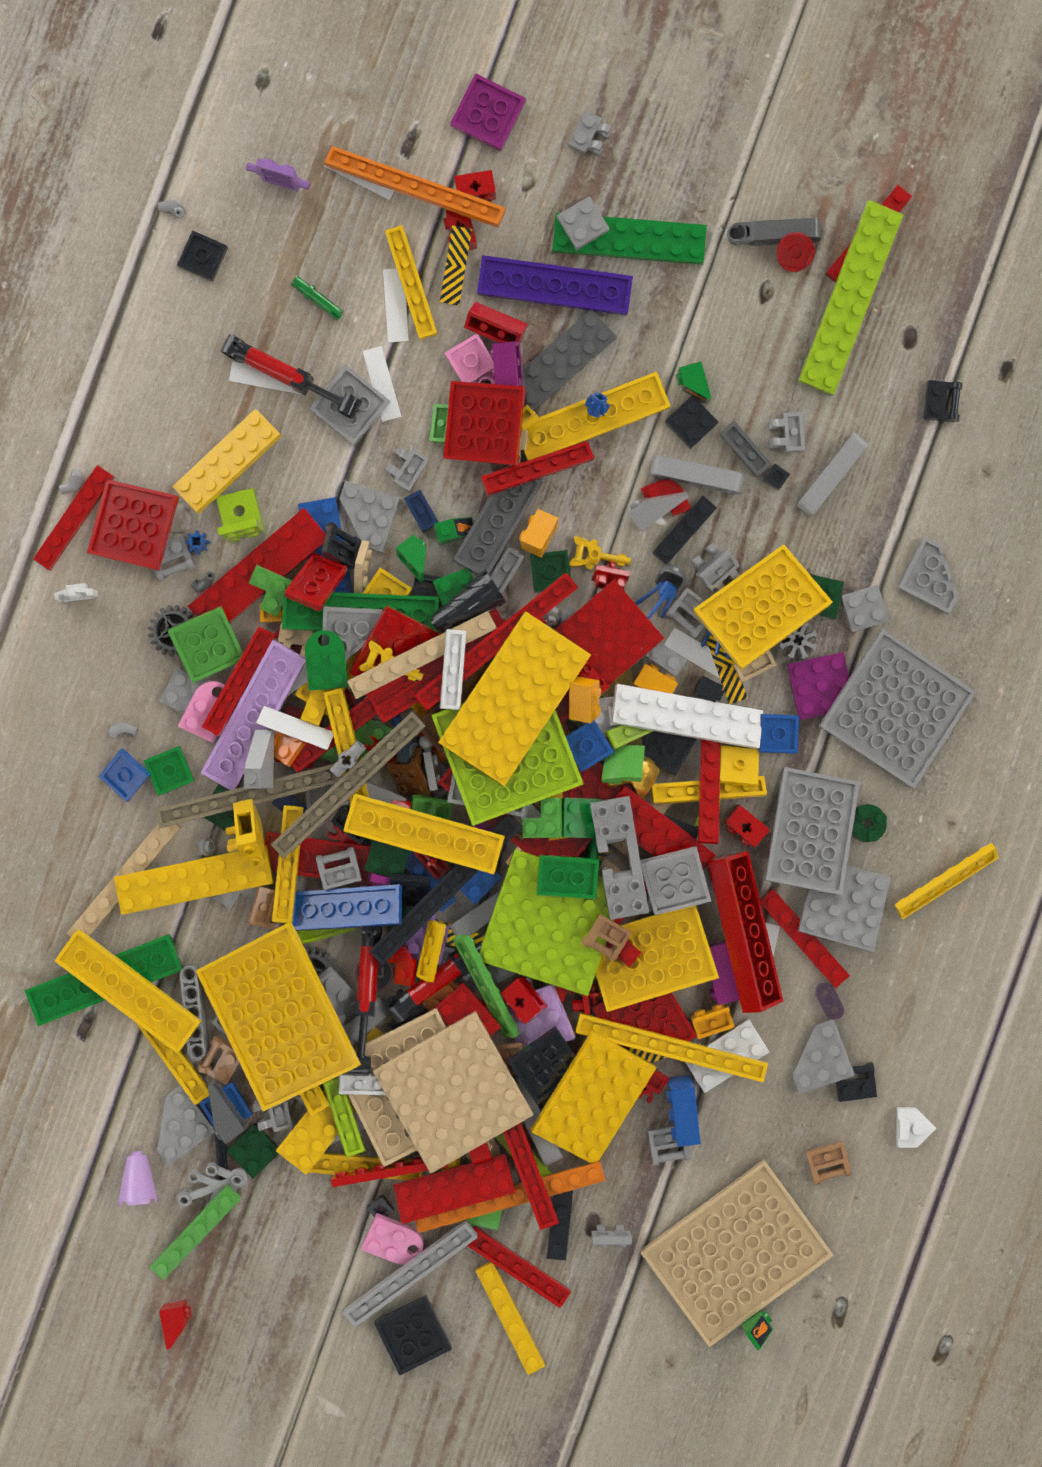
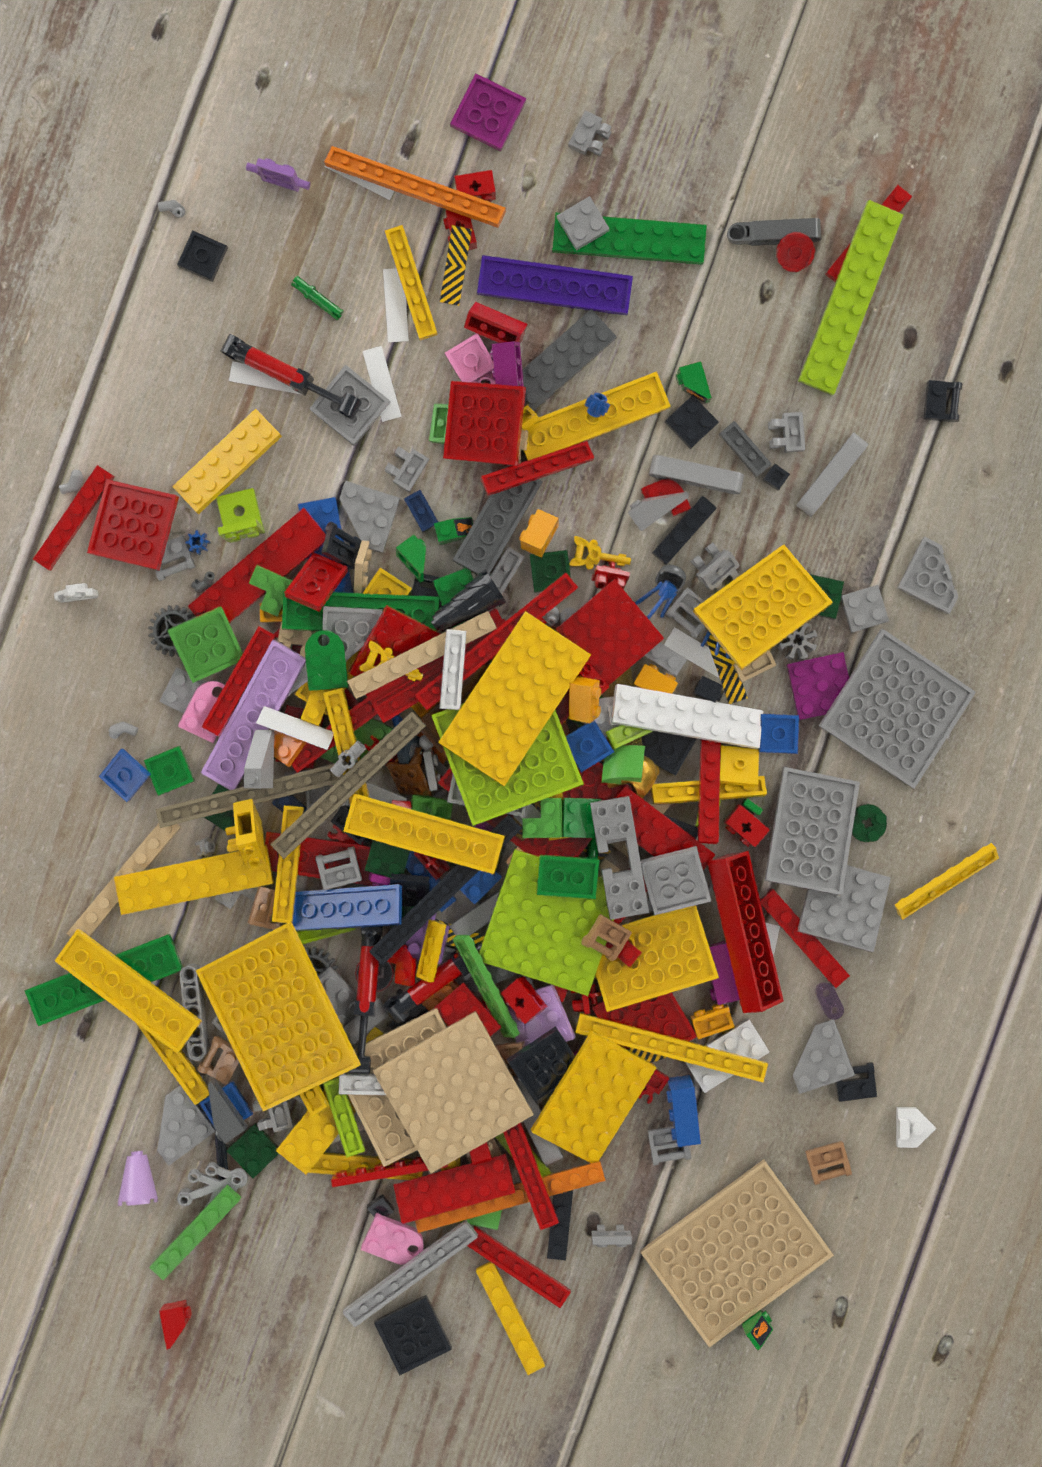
none -> green tile [741,798,763,815]

